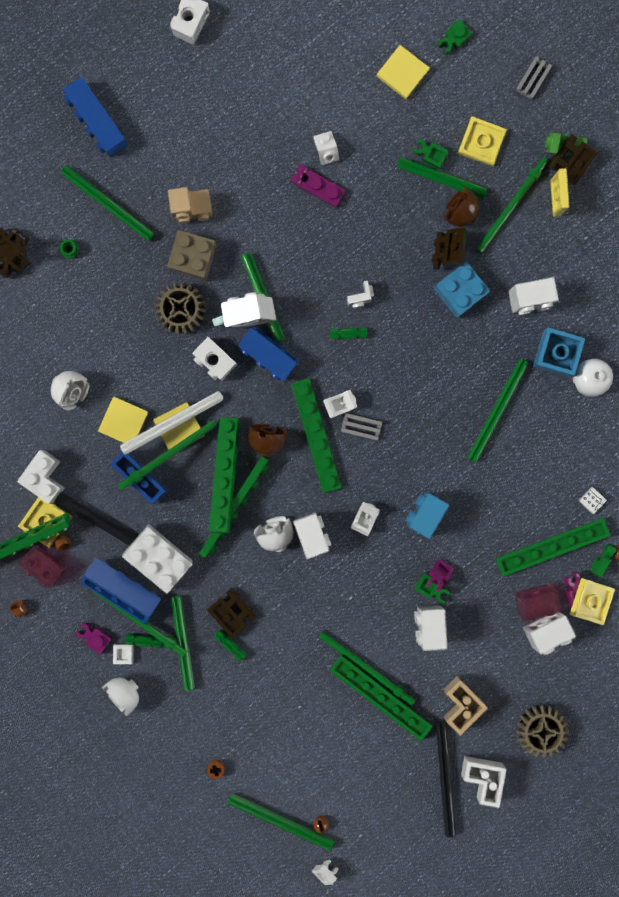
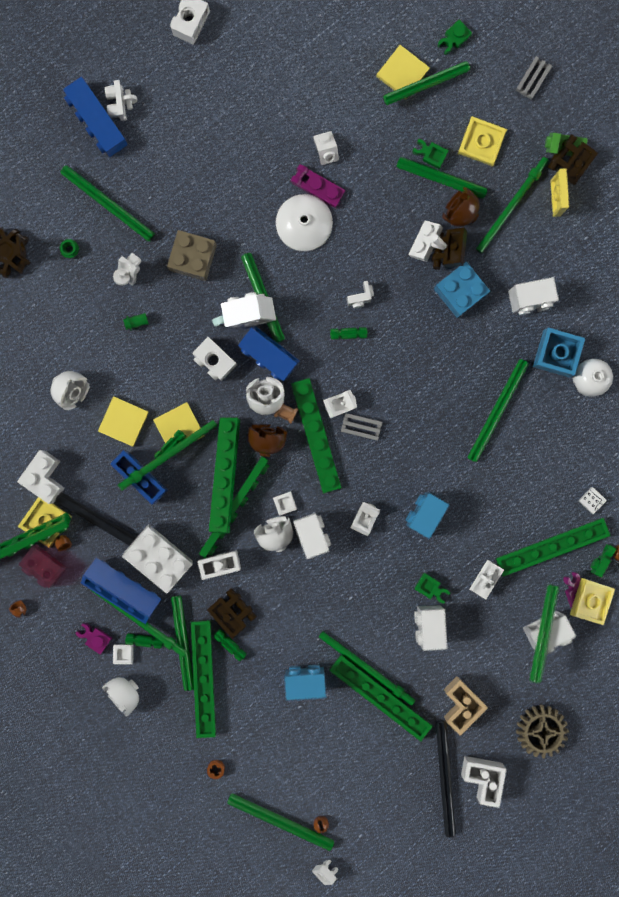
white axle [120,391,223,454] -> none
dark tan gear [154,282,206,334] -> none
tan brick [168,187,213,224] -> none
magenta plate [427,558,454,592] -> none
clear pink brick [515,583,561,621] -> none
none -> white hips [105,80,137,121]
none -> white hips [113,253,141,286]
none -> green pin [123,313,149,331]
none -> green axle [154,430,186,458]
none -> green plate [191,620,216,738]
none -> white brick [198,550,241,580]
none -> white cylinder [246,377,285,415]
none -> white tile [273,492,297,516]
none -> medium nougat bush [274,403,298,424]
none -> white dish [276,194,333,252]
none -> dark azure brick [285,664,326,700]
none -> green axle [383,61,470,105]
none -> white plate [408,221,447,262]
none -> white hips [470,560,504,599]
none -> green axle [530,585,559,683]

